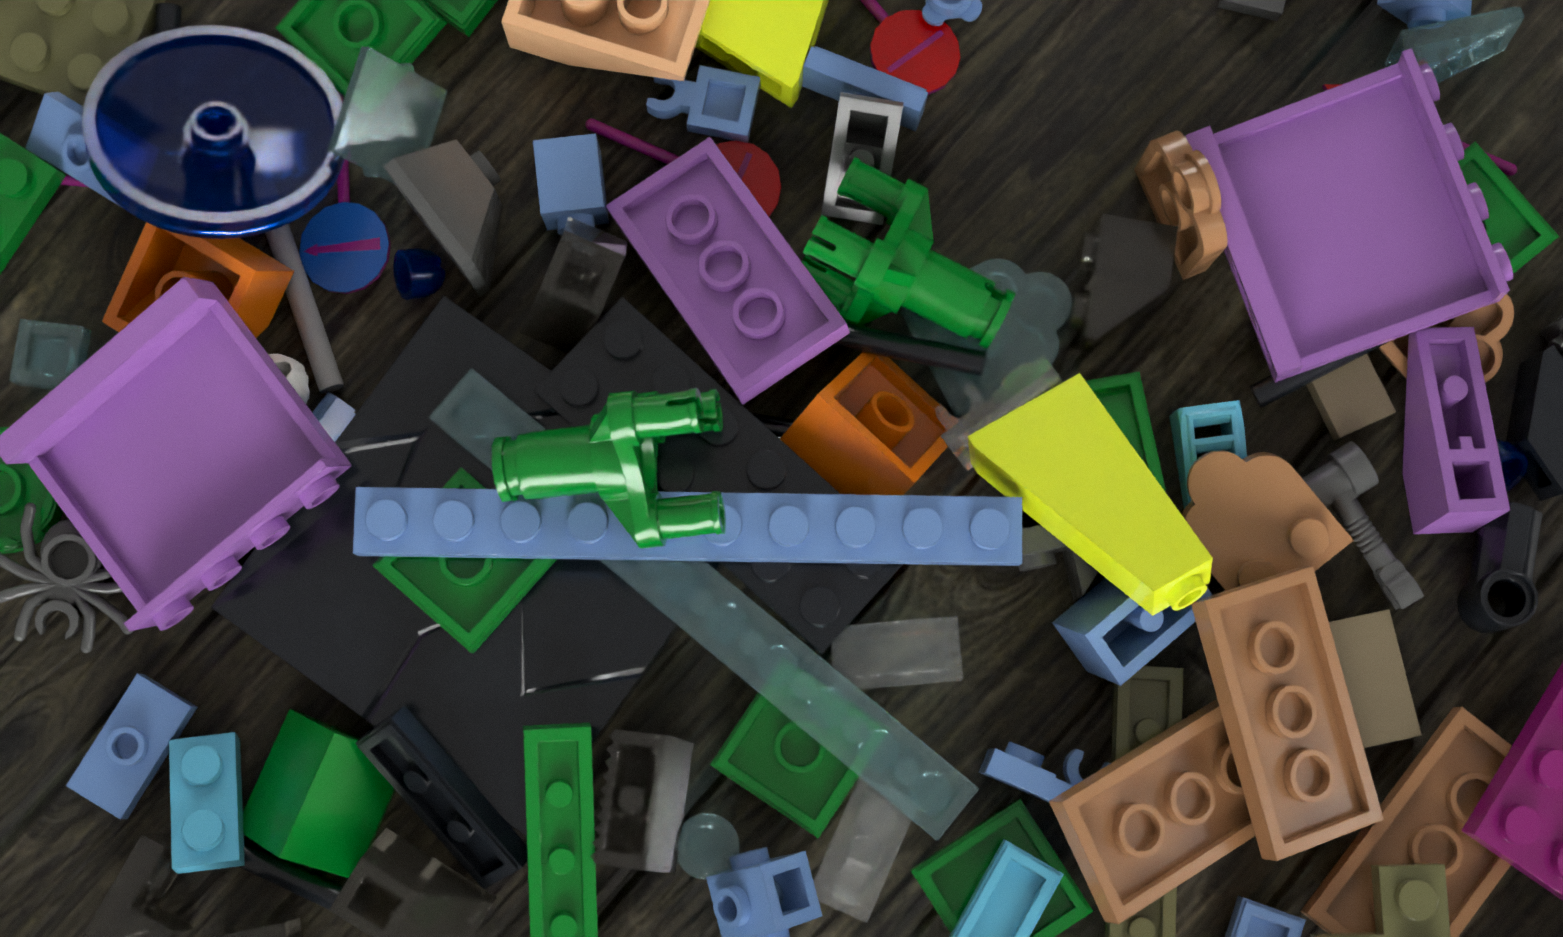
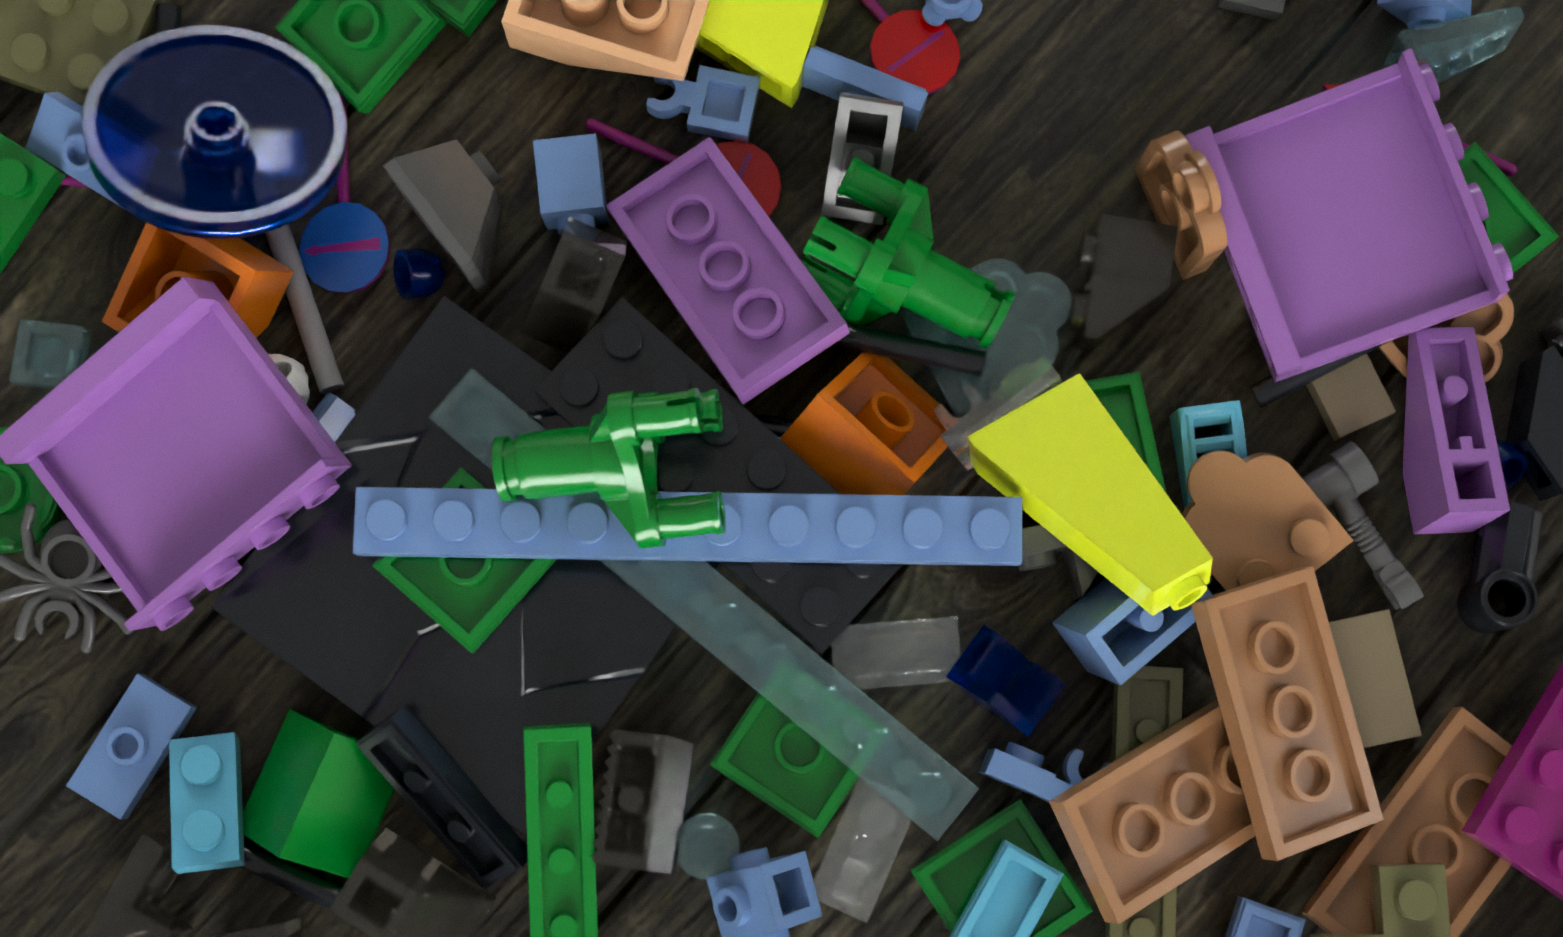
clear light blue piece [327,47,447,184] -> none
none -> clear blue panel [945,625,1065,737]

